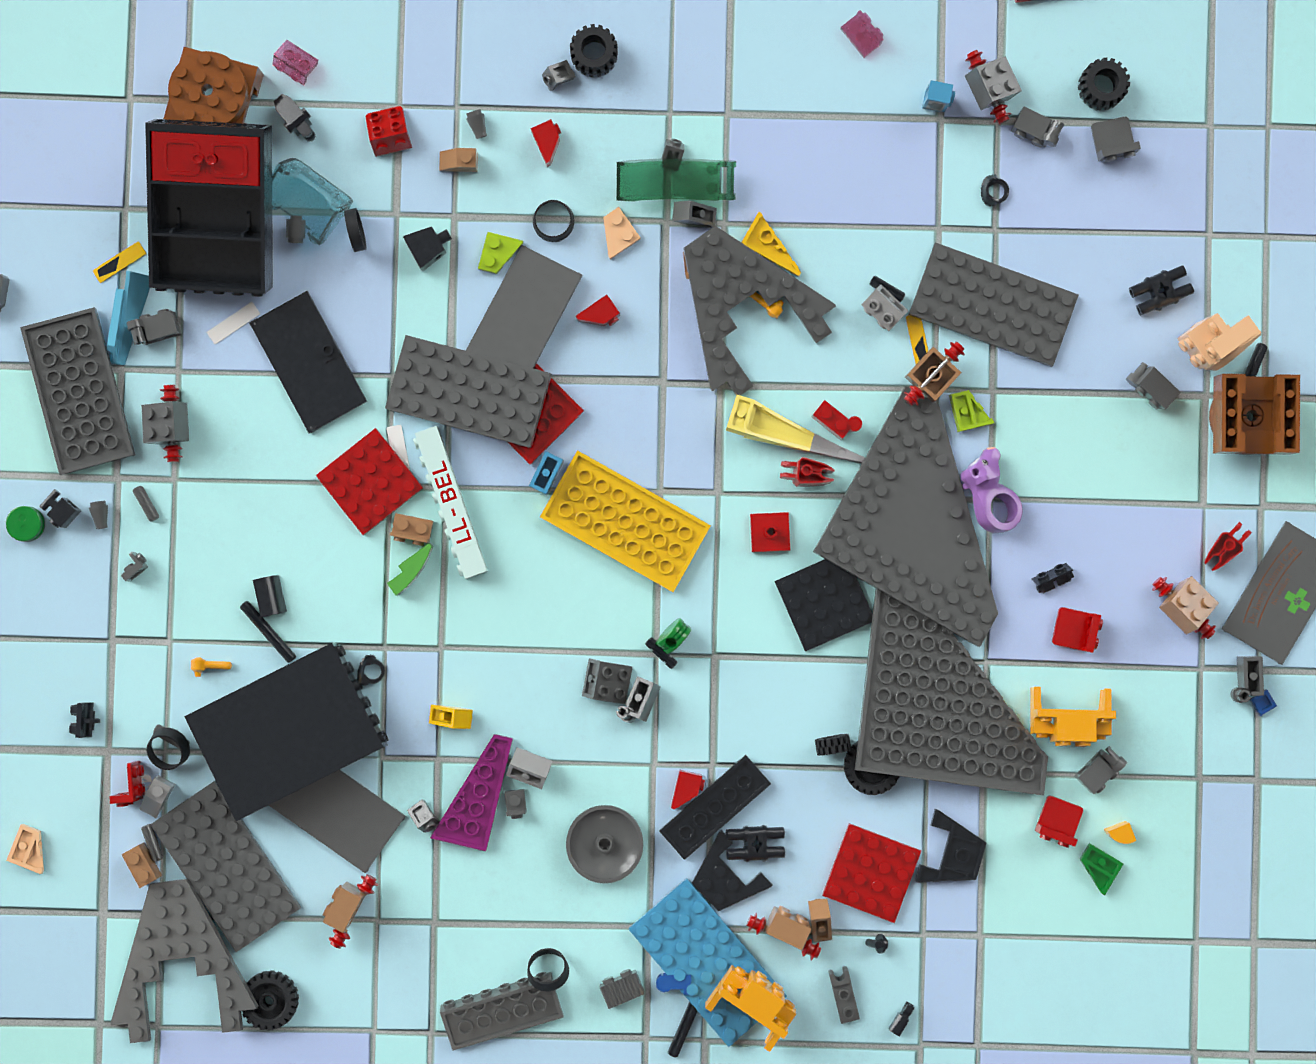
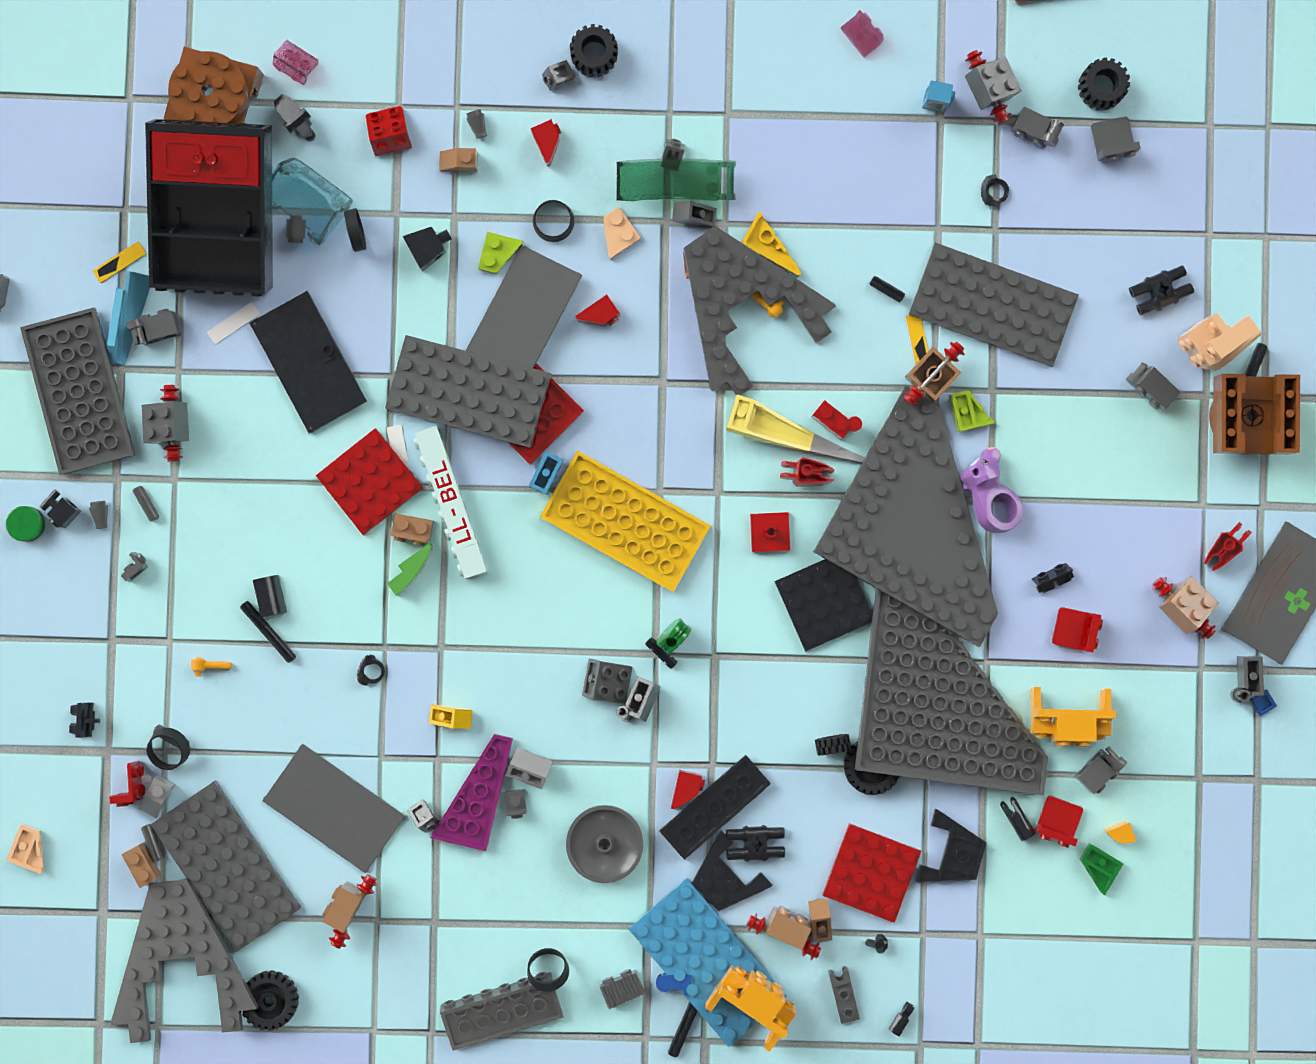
black container [184,642,389,821] -> none
light grey brick [861,285,908,331] -> none
none -> black piece [1000,797,1036,841]

